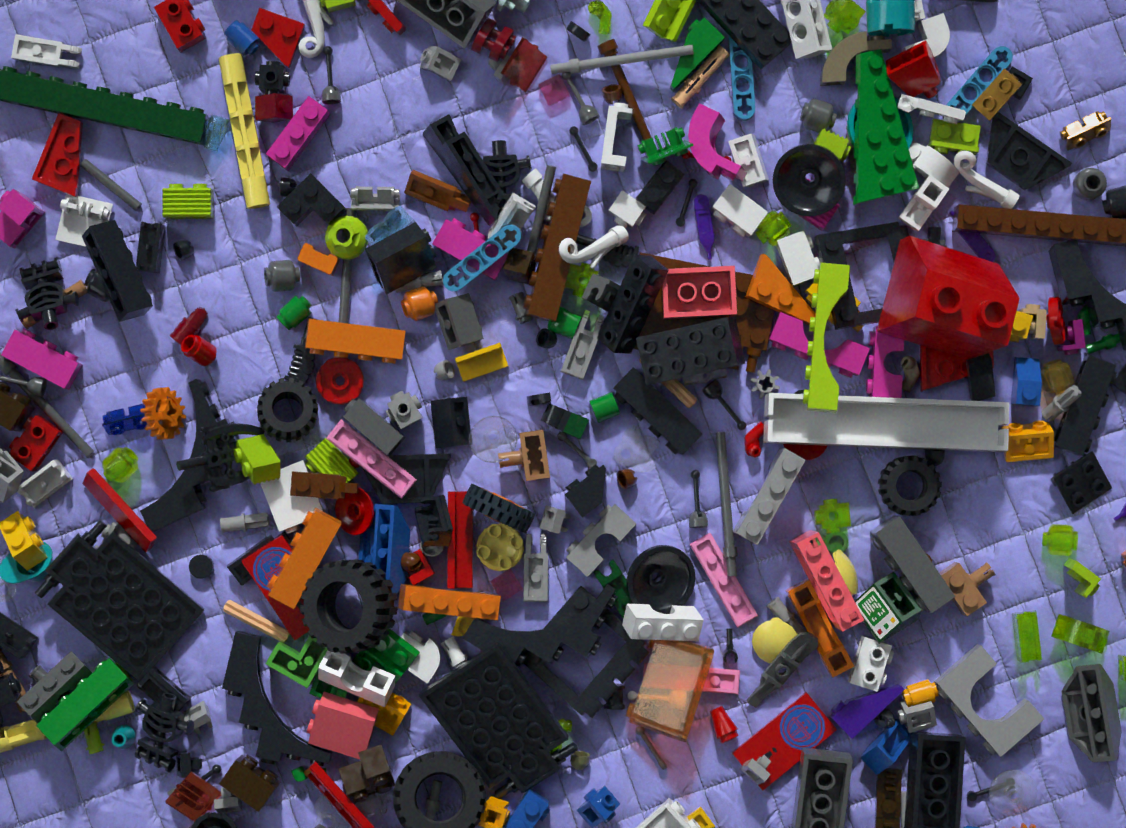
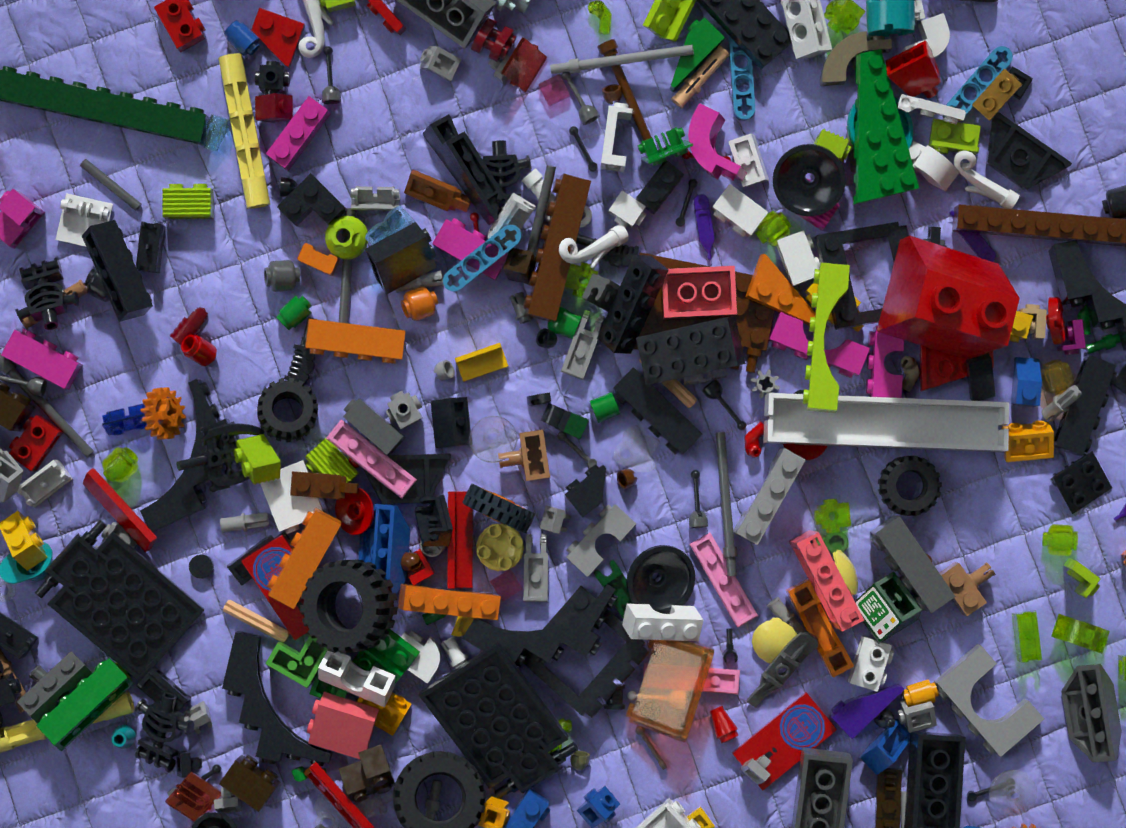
white hinge [11,34,82,69] -> none
red wing [32,113,83,198] -> none
lime pin [84,723,105,754] -> none
black hinge [173,240,194,261] -> none
red plate [316,357,364,405] -> none
dark grey brick [435,293,484,350] -> none
black tile [567,21,590,42] -> none
dark grey head [800,99,837,133] -> none
white brick [898,175,949,232] -> none
black hinge [925,449,945,466] -> none
pearl gold hinge [1060,111,1111,151] -> none
dark grey head [1073,168,1107,200] -> none

